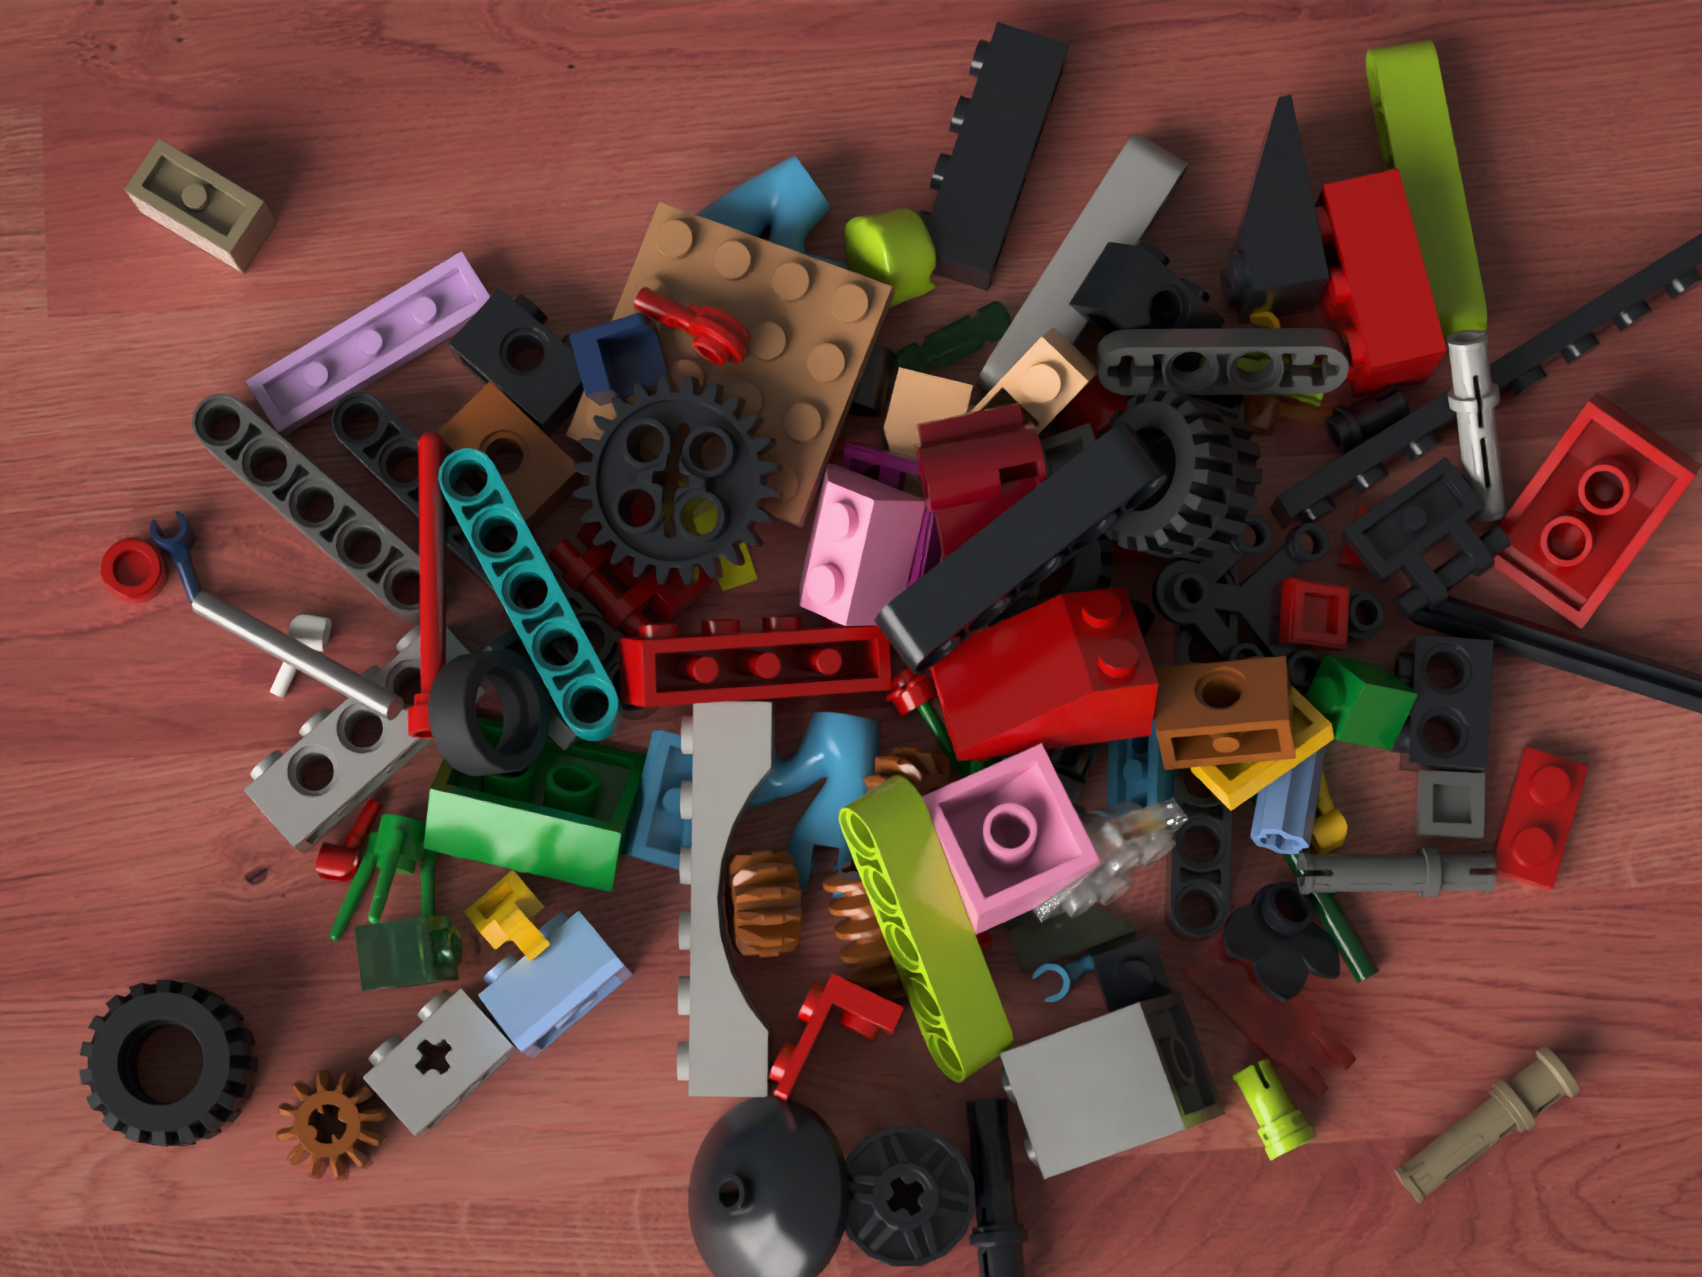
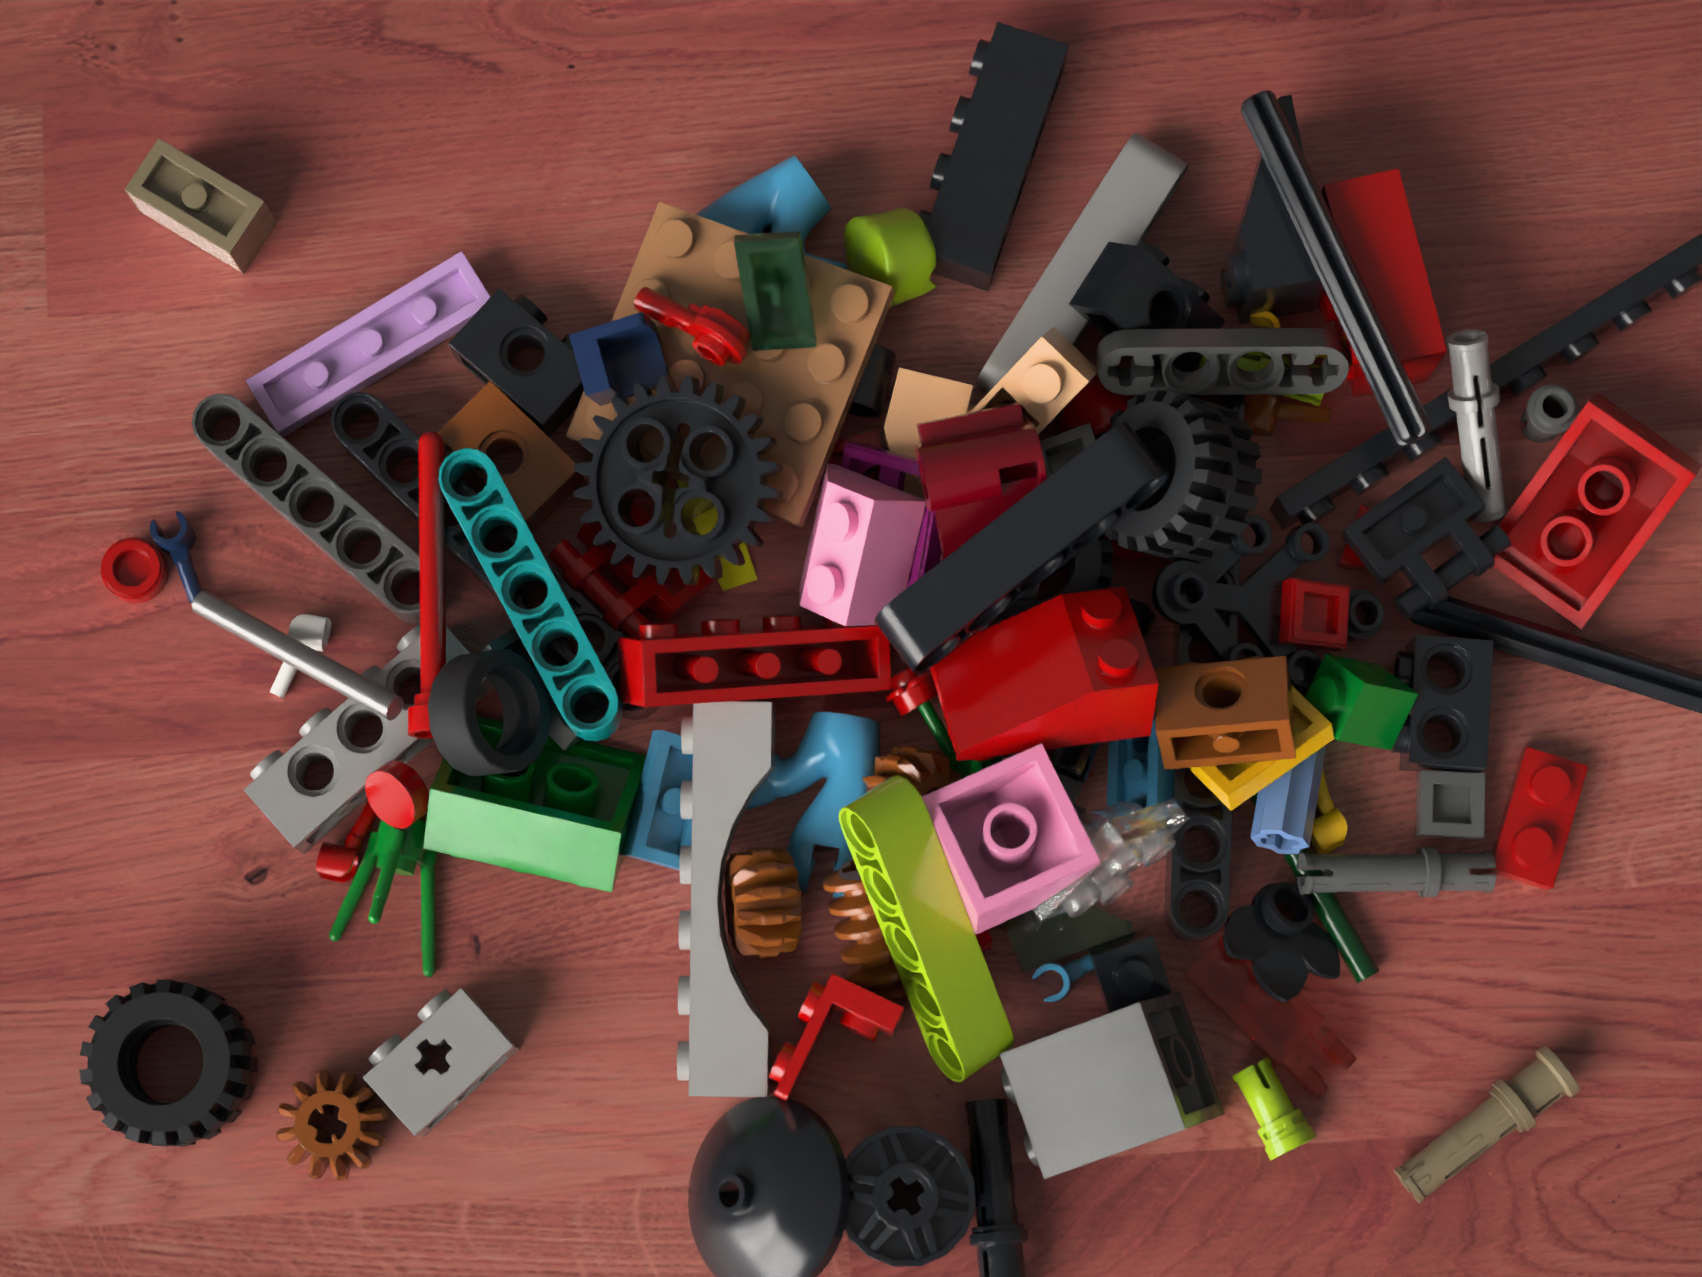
clear green brick [354,915,463,991] -> none
yellow plate [464,870,551,962] -> none
light blue slope [478,911,633,1058] -> none
clear green axle [895,301,1012,375] -> none
black pin [1324,384,1410,452] -> none
lime beam [1366,40,1487,339] -> none
none -> tile [365,761,429,829]
none -> clear green slope [734,231,817,351]
none -> black axle [1241,90,1431,446]
none -> dark grey pin [1521,384,1578,443]

